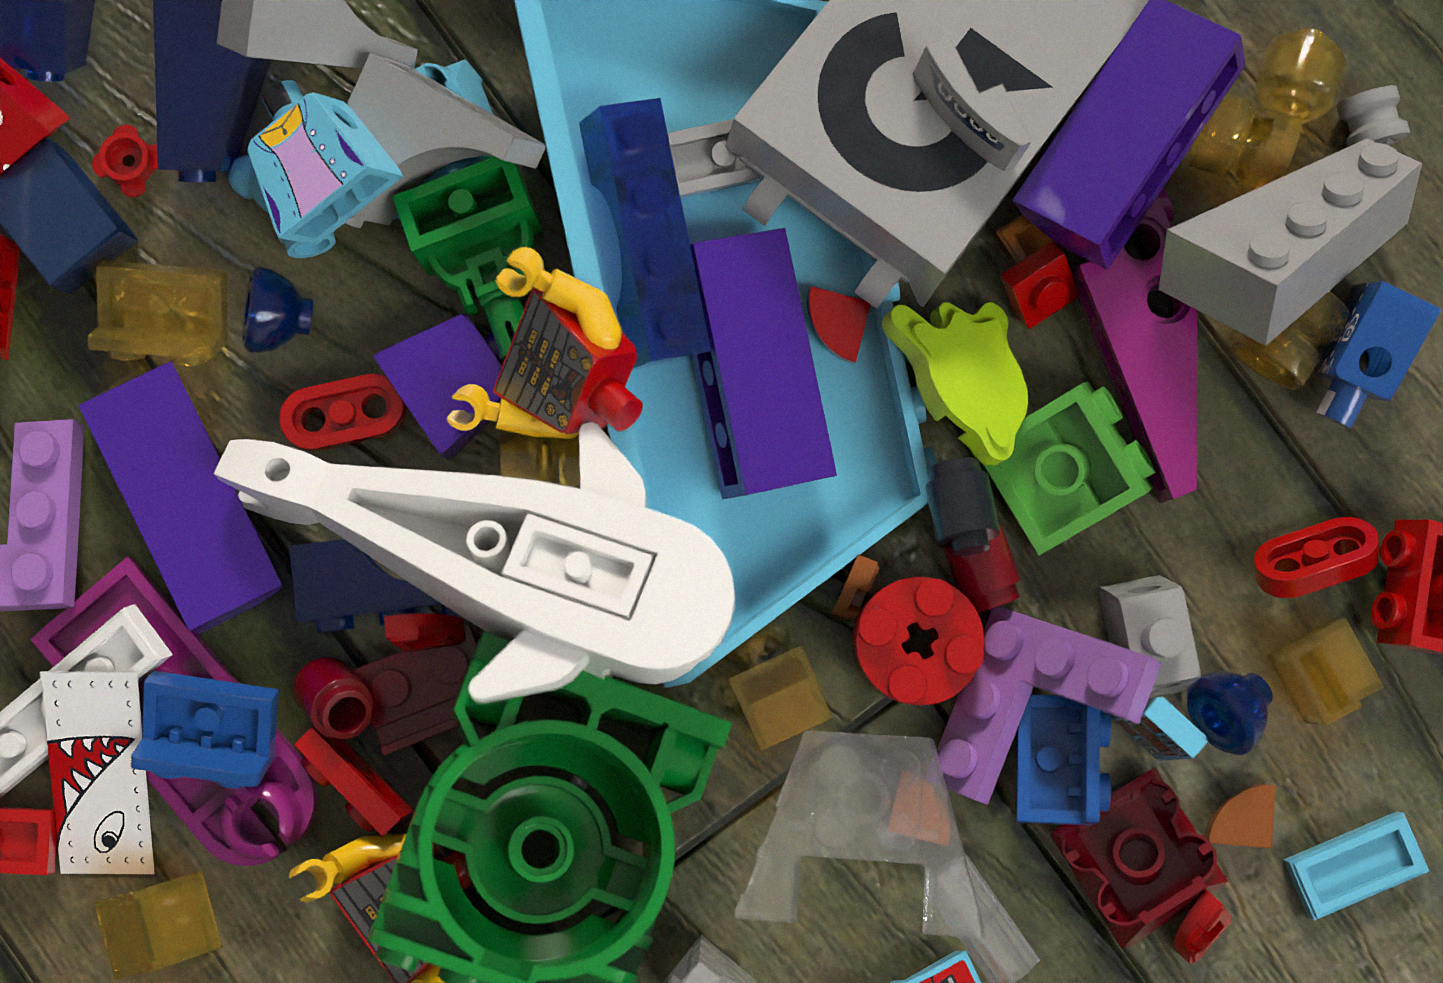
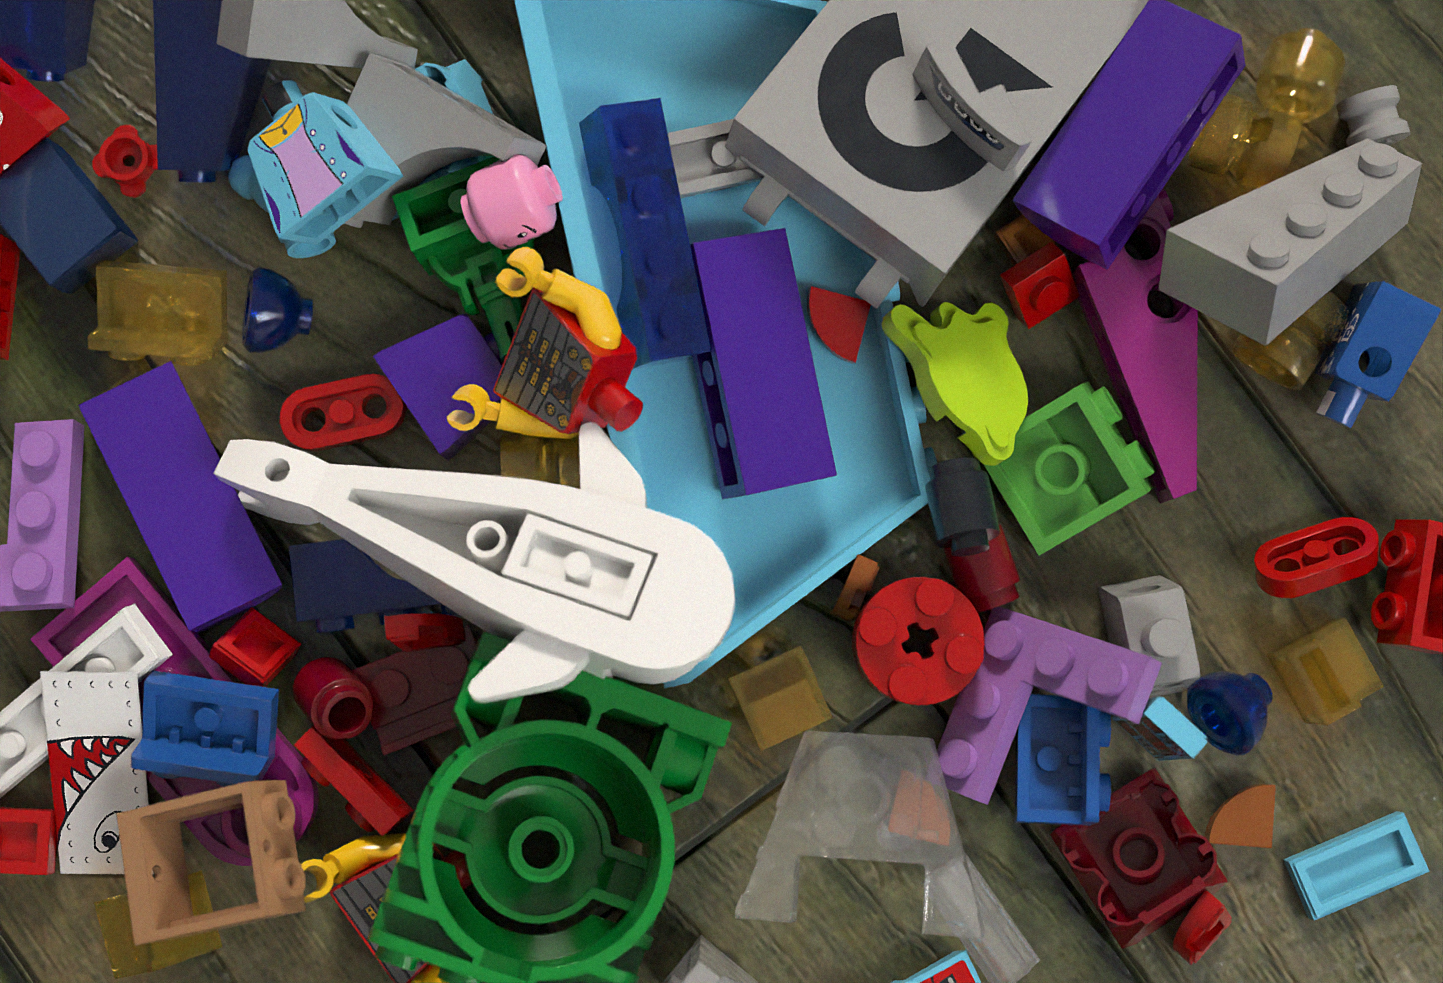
none -> medium nougat window [116,780,306,945]
none -> red tile [208,607,301,687]
none -> bright pink head [461,154,563,249]

